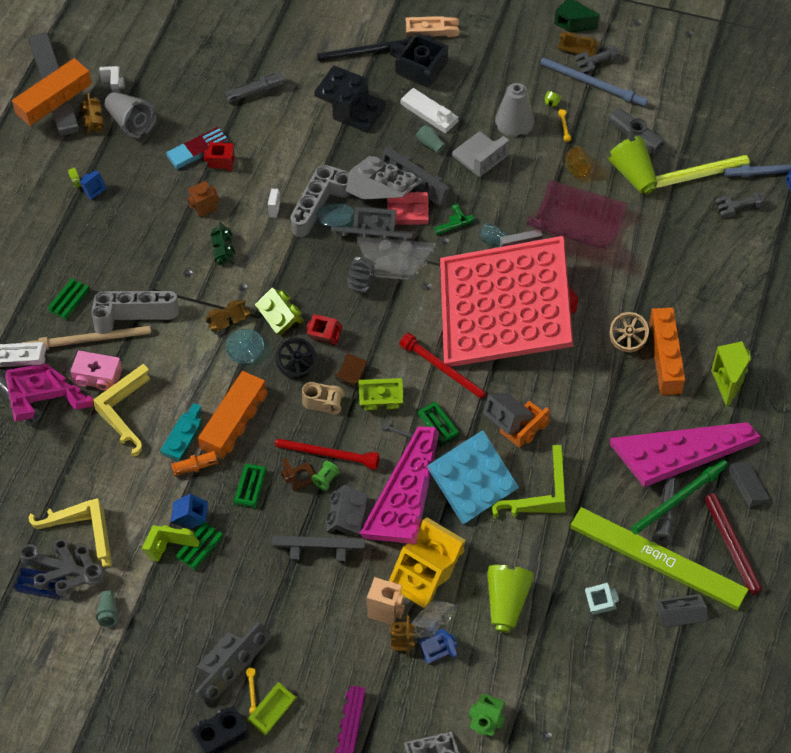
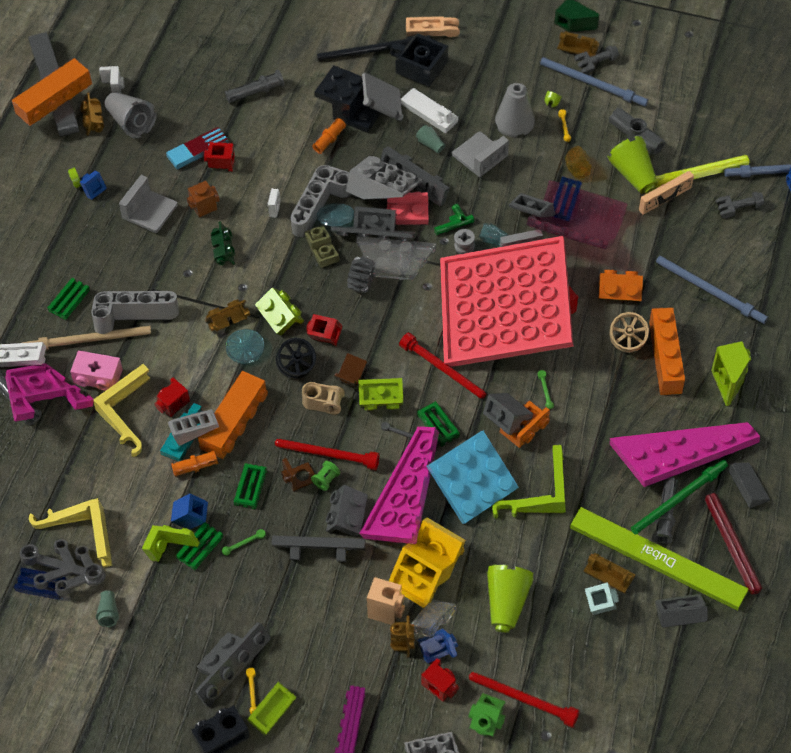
none -> light grey bracket [119,175,178,233]
none -> red brick [154,377,190,417]
none -> light grey slope [168,409,219,446]
none -> bright green hinge [222,529,266,556]
none -> olive slope [304,226,340,268]
none -> orange pin [312,118,346,154]
none -> light grey piece [362,73,403,121]
none -> red brick [421,658,459,702]
none -> light grey wheel [454,229,475,254]
none -> red piece [469,672,580,728]
none -> dark grey slope [509,193,555,218]
none -> bright green hinge [538,370,554,409]
none -> clear blue tile [552,176,582,222]
none -> pearl gold hinge [583,553,635,594]
none -> orange bracket [599,270,643,302]
none -> light nougat tile [639,171,694,215]
none -> sand blue bar [656,256,768,324]

